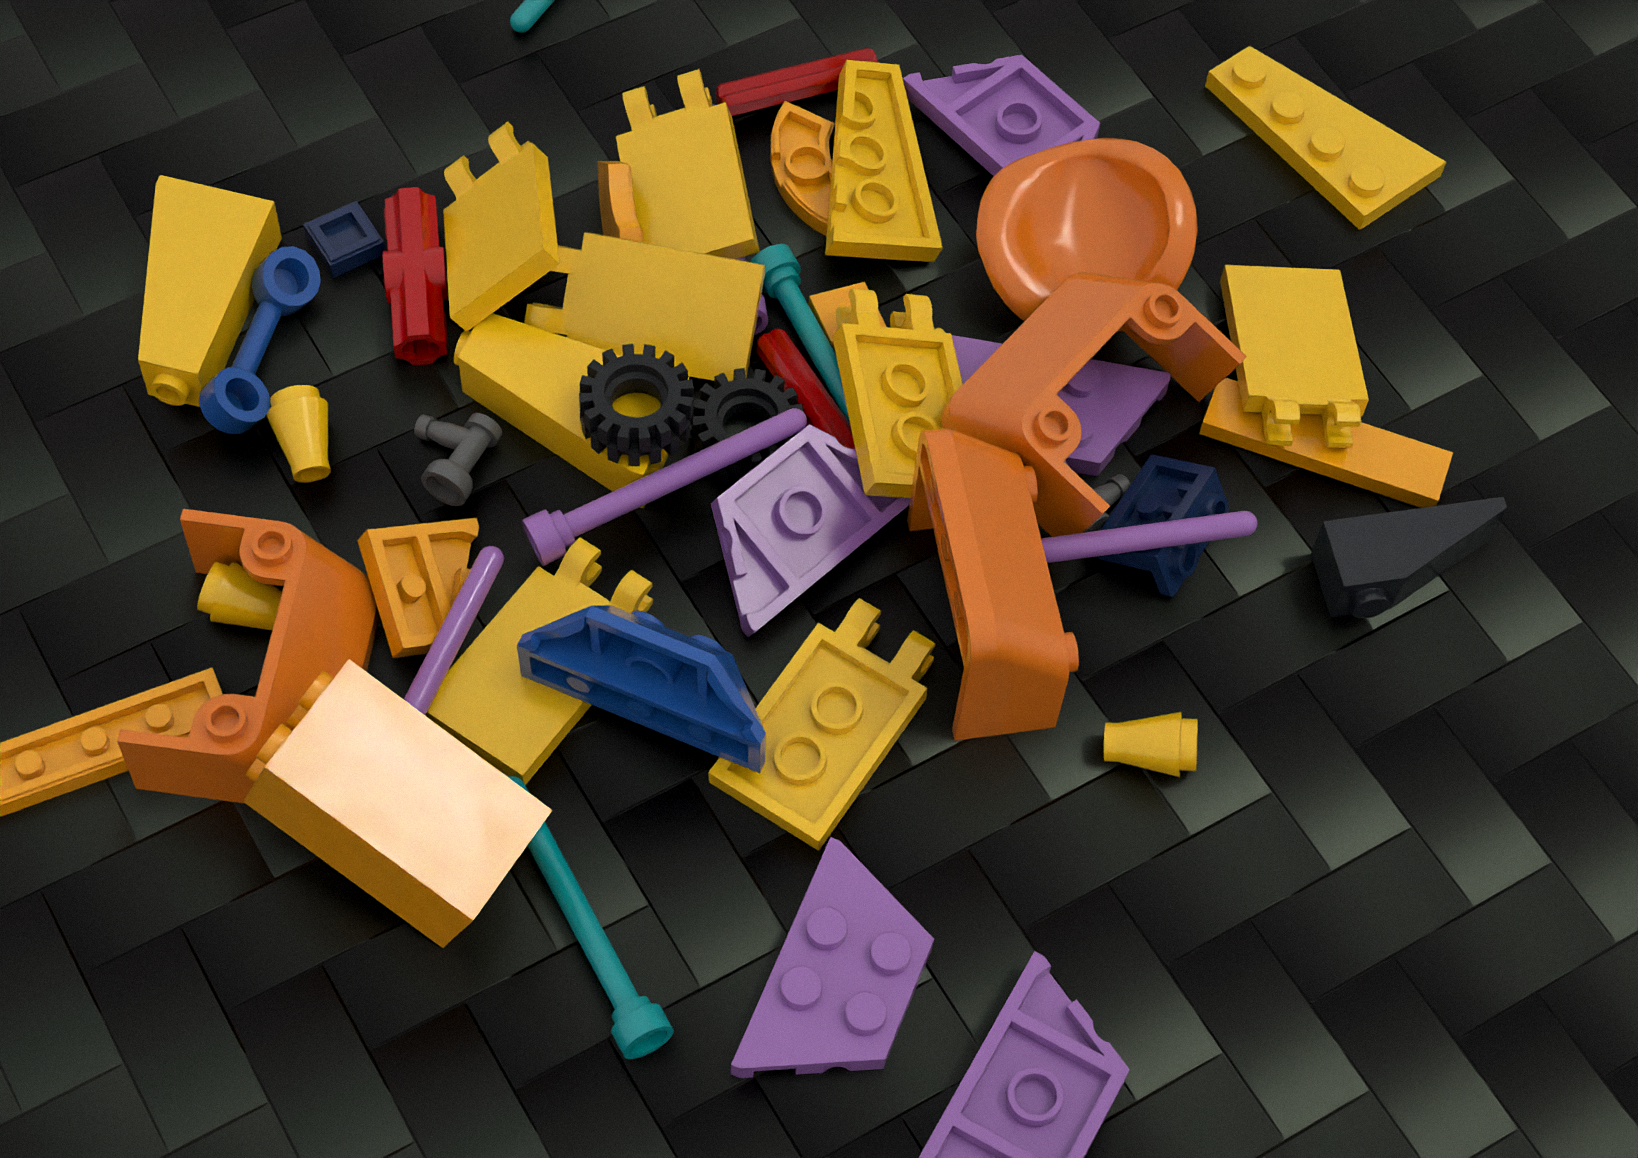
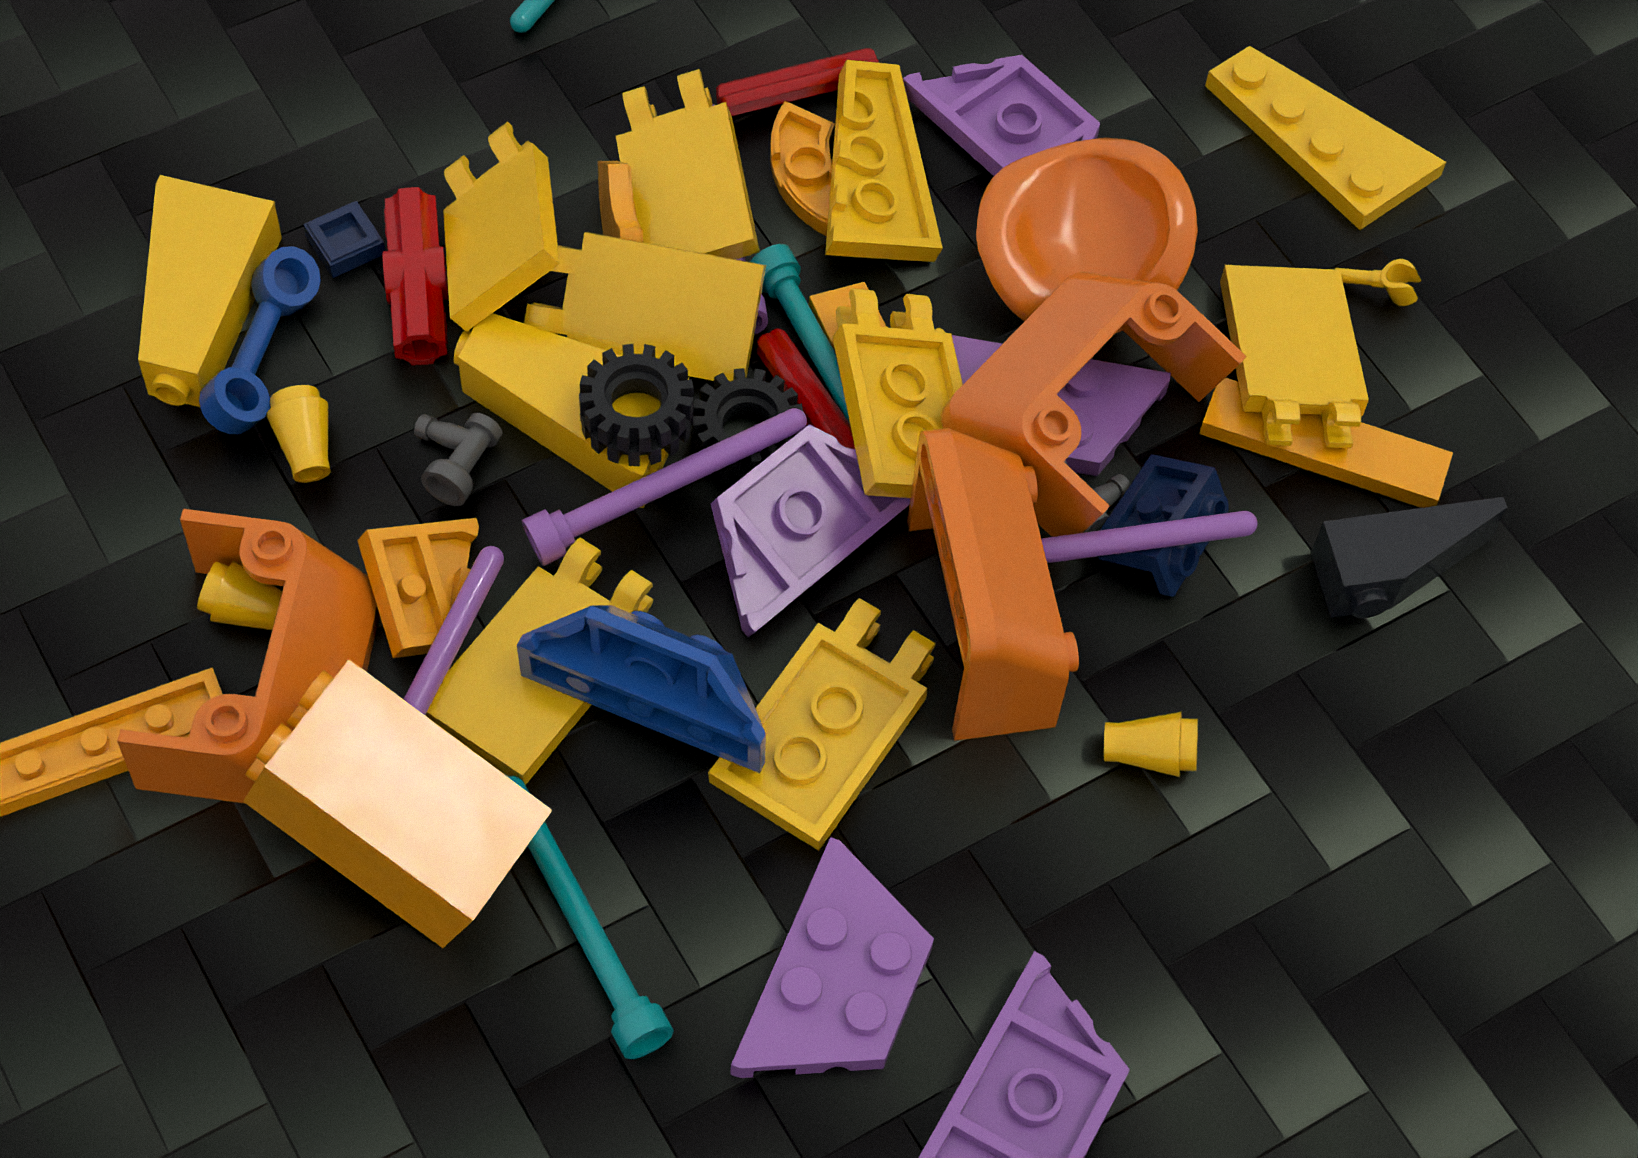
none -> yellow hand [1335,259,1422,306]

